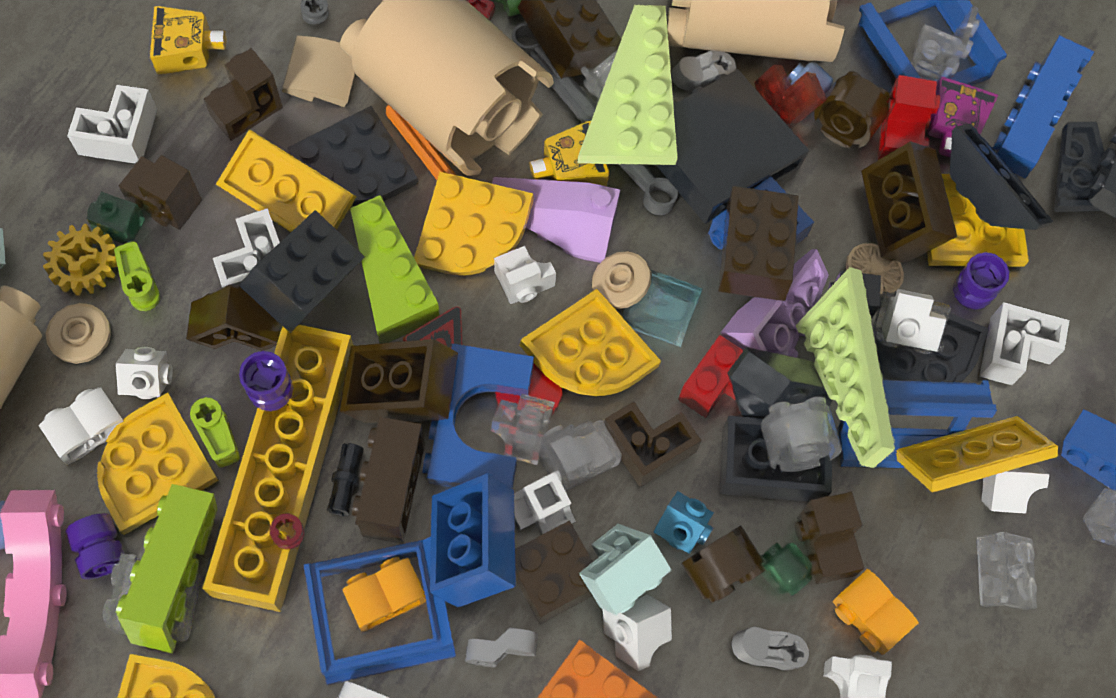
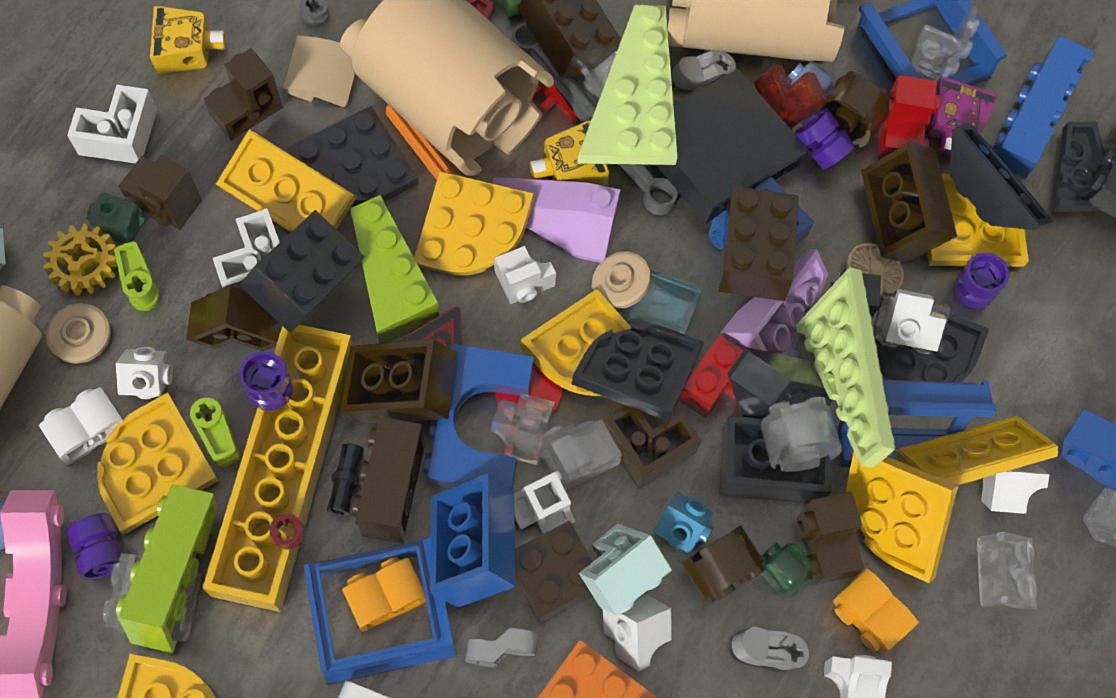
white brick [980,302,1070,385] -> none
none -> red piece [532,81,577,121]
none -> black plate [571,324,704,421]
none -> dark purple wheel [795,109,855,169]
none -> yellow plate [846,452,958,583]

